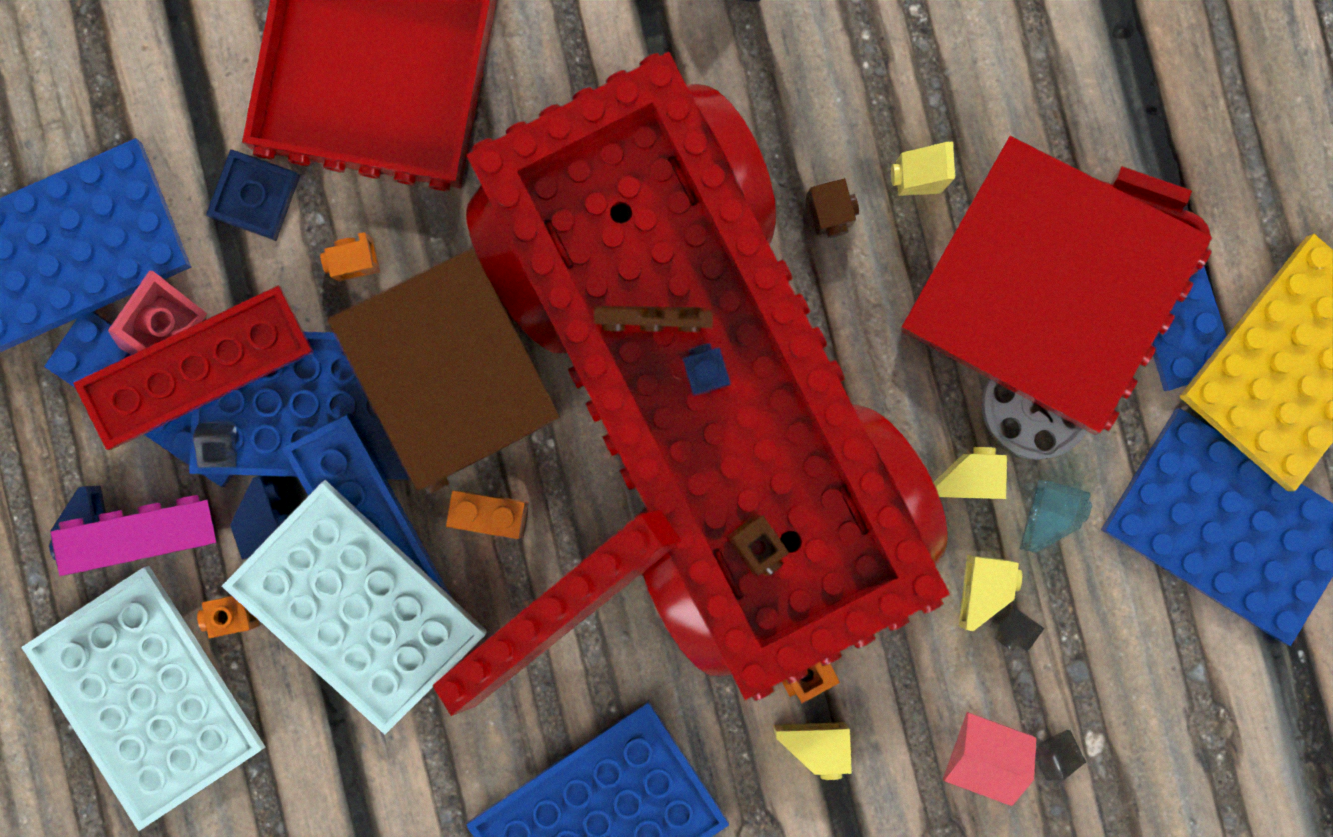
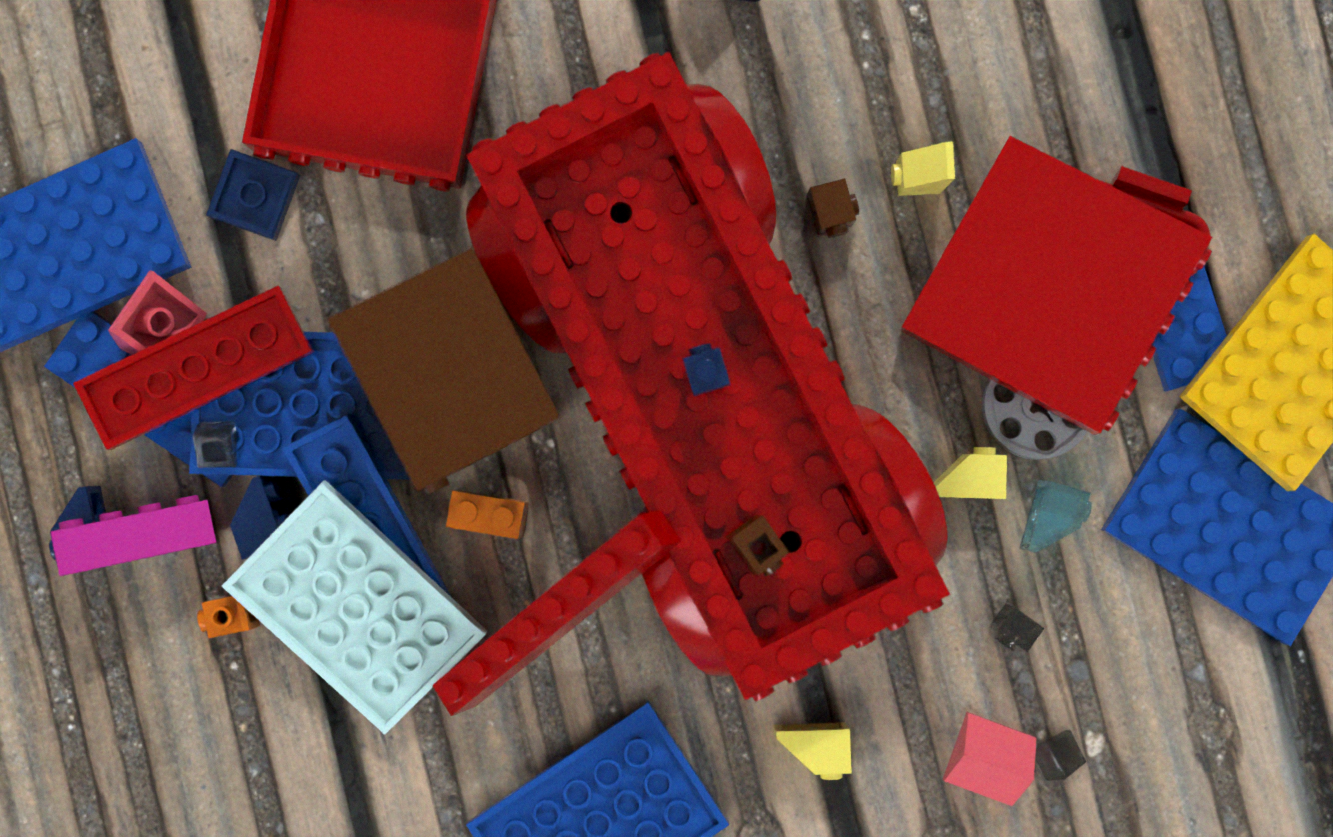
light aqua plate [21,566,265,831] -> none
orange brick [320,232,380,282] -> none
reddish brown wing [594,306,713,332] -> none
orange brick [782,662,840,704] -> none
light yellow slope [958,555,1022,631] -> none

